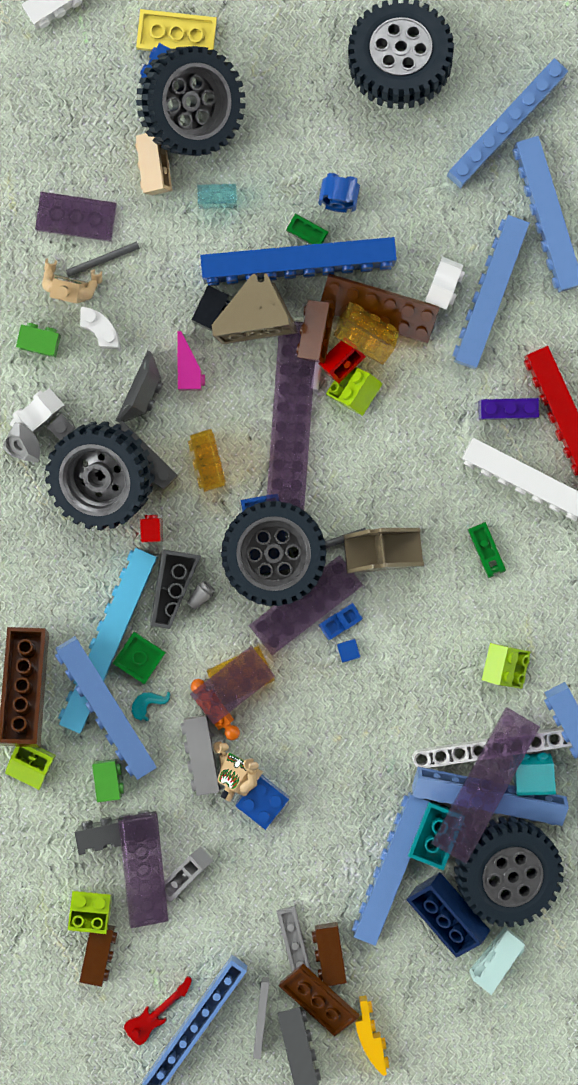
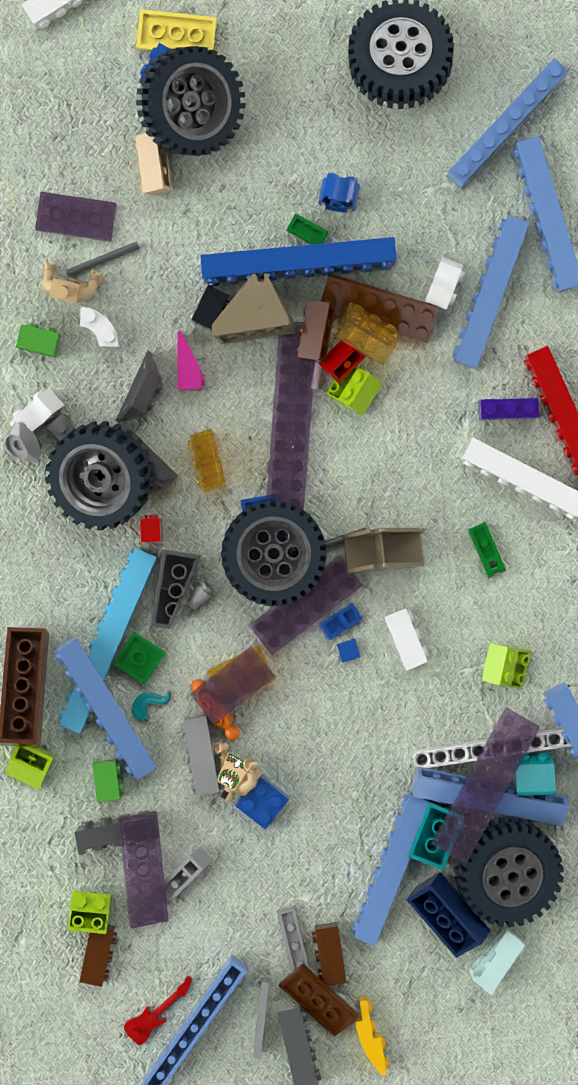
clear light blue brick [197,184,237,209] -> none
none -> white brick [384,608,429,671]

